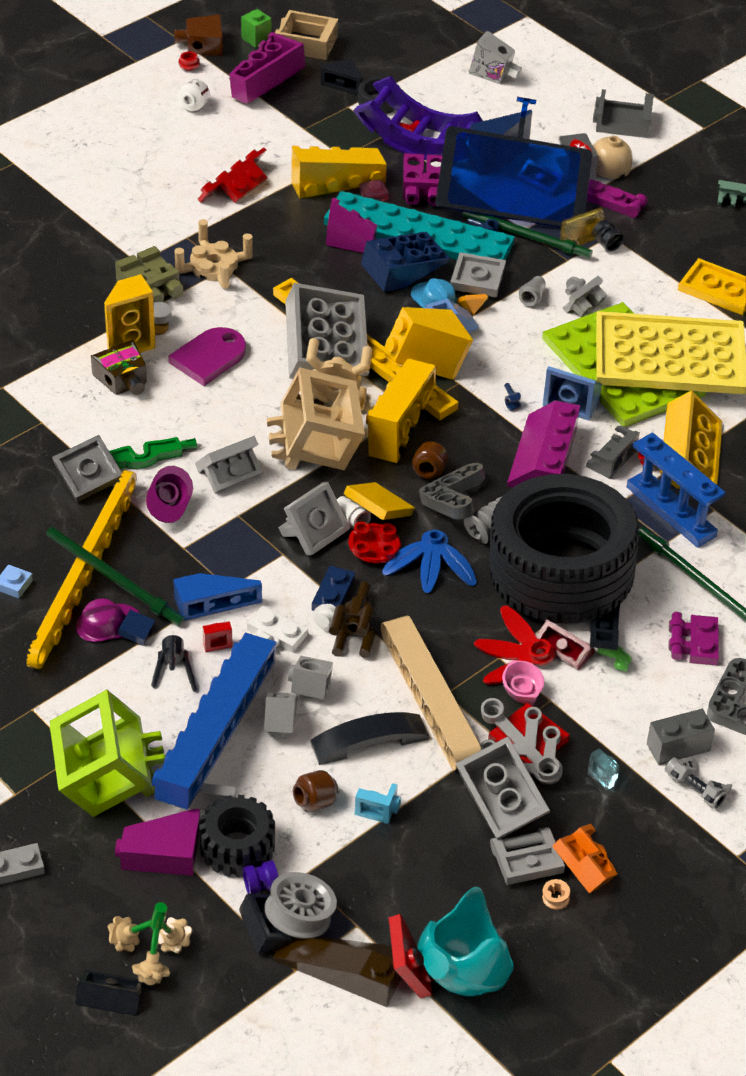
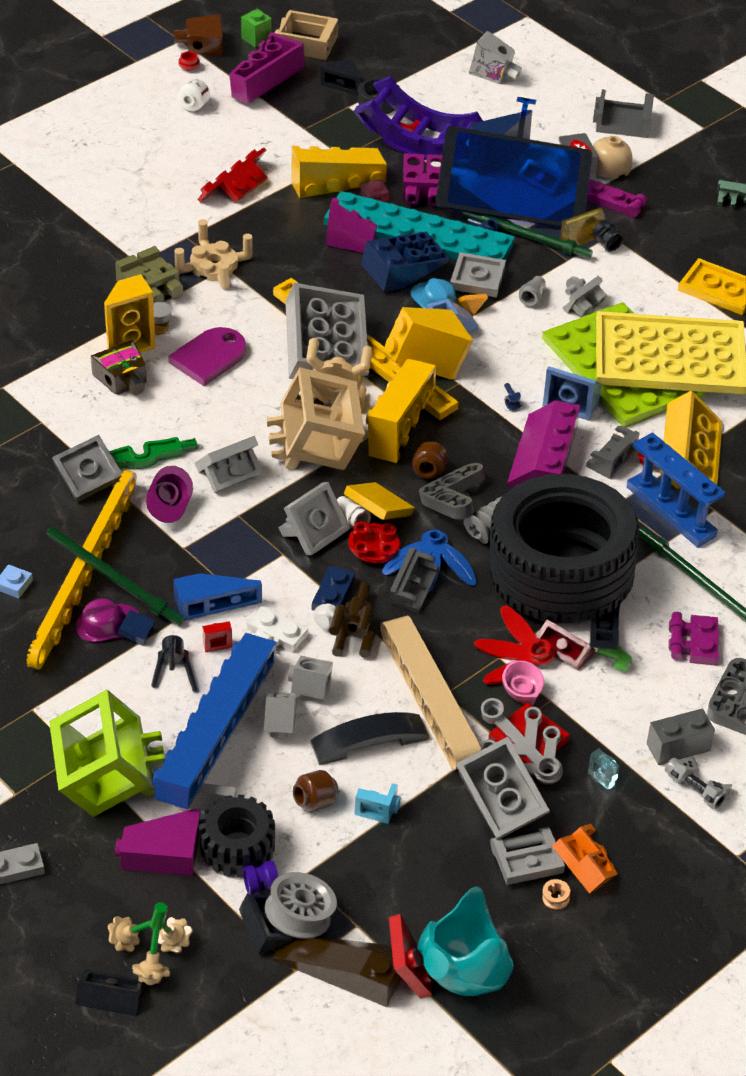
none -> dark grey hinge [390,547,439,614]

